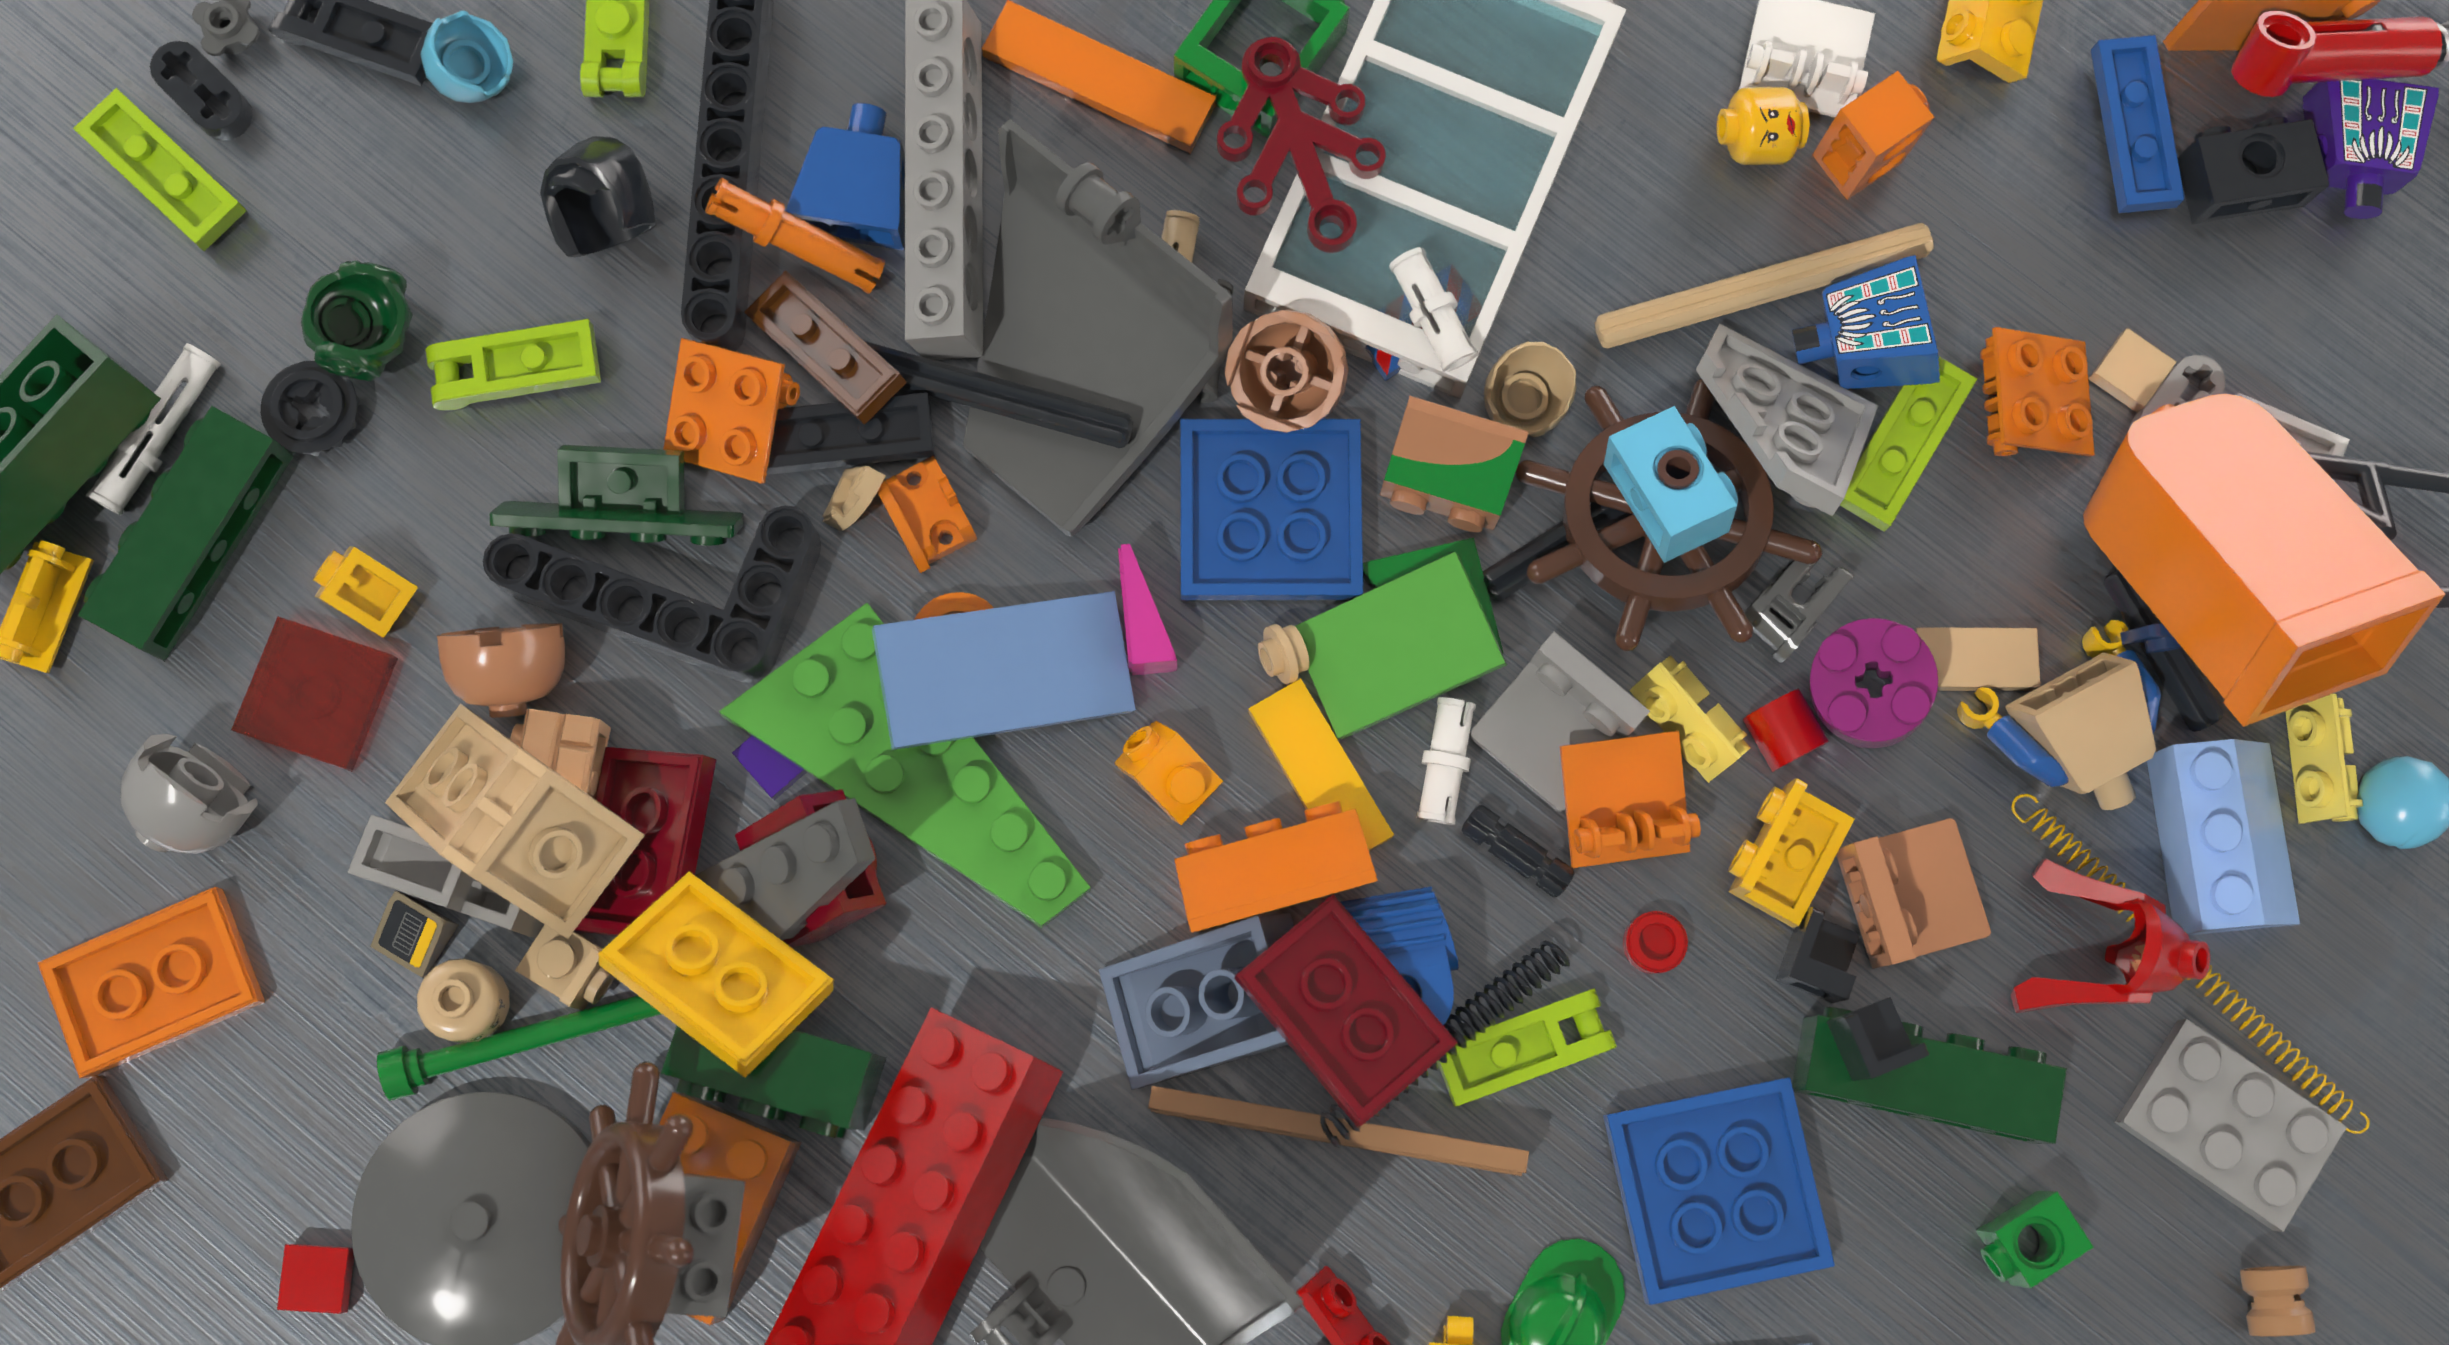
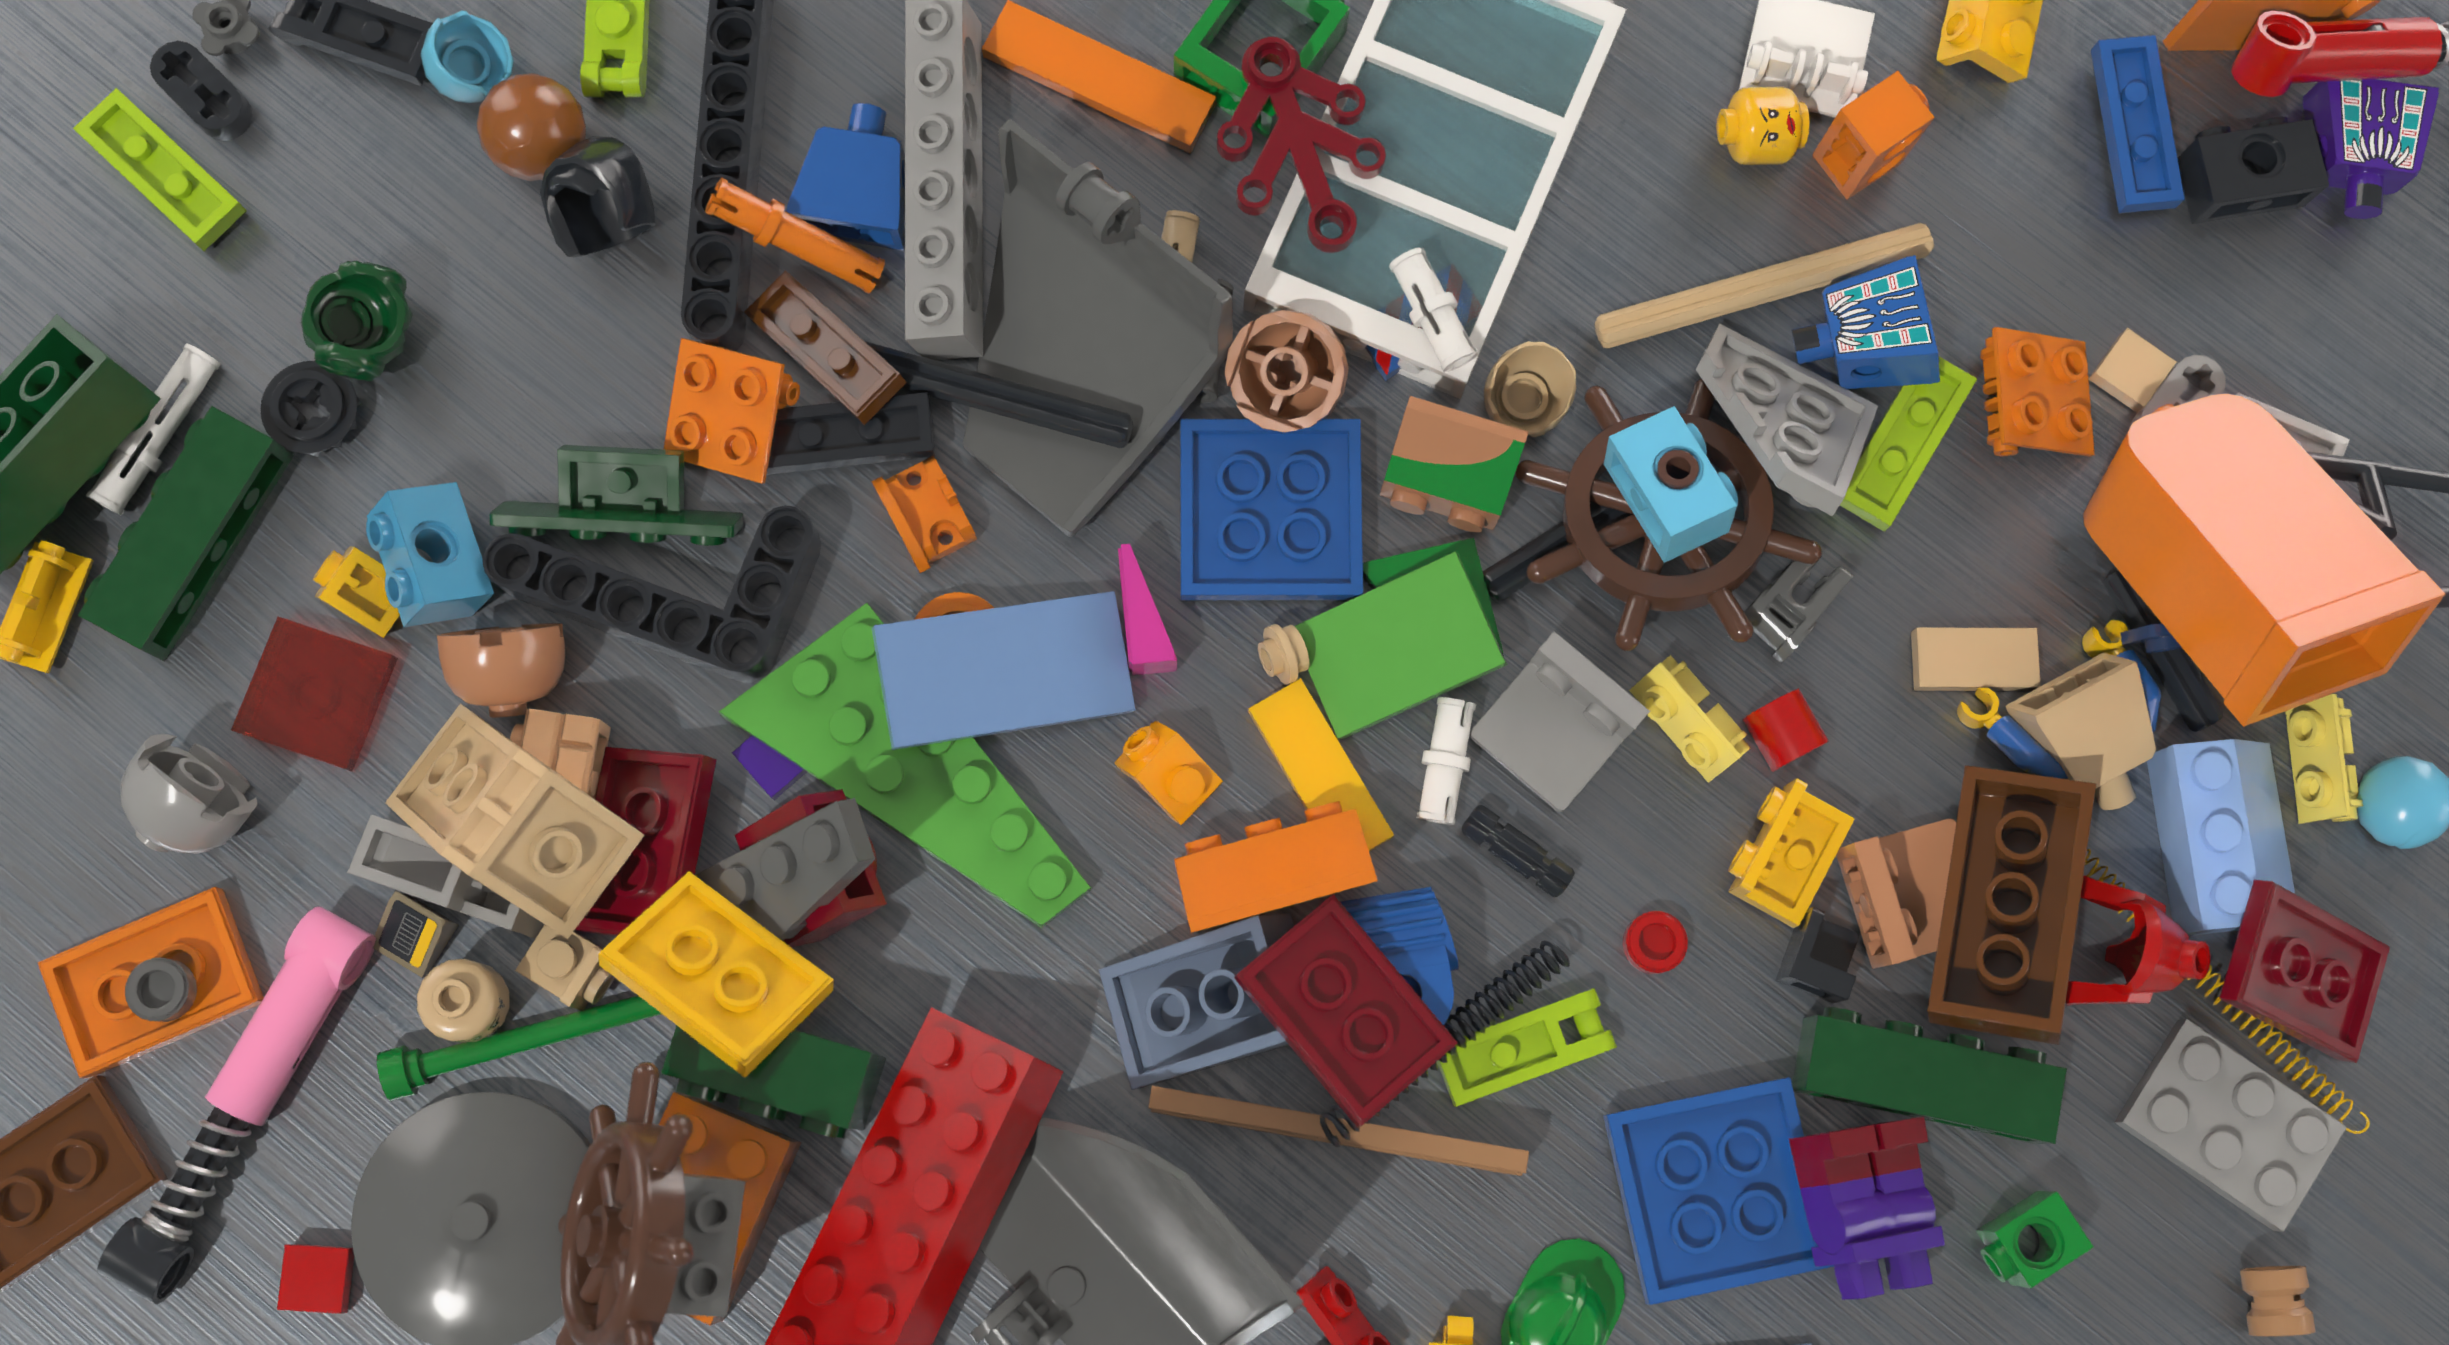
lime plate [426,319,601,410] -> none
tan tile [822,466,886,531] -> none
orange hinge [1560,731,1701,868] -> none
magenta brick [1810,618,1938,748] -> none
black panel [1827,997,1930,1081] -> none
none -> piece [98,906,376,1305]
none -> dark grey tile [125,958,197,1022]
none -> dark azure brick [366,482,494,627]
none -> dark orange piece [477,73,586,181]
none -> dark purple hips [1789,1116,1945,1300]
none -> reddish brown brick [1928,765,2096,1045]
none -> dark red tile [2219,880,2390,1063]

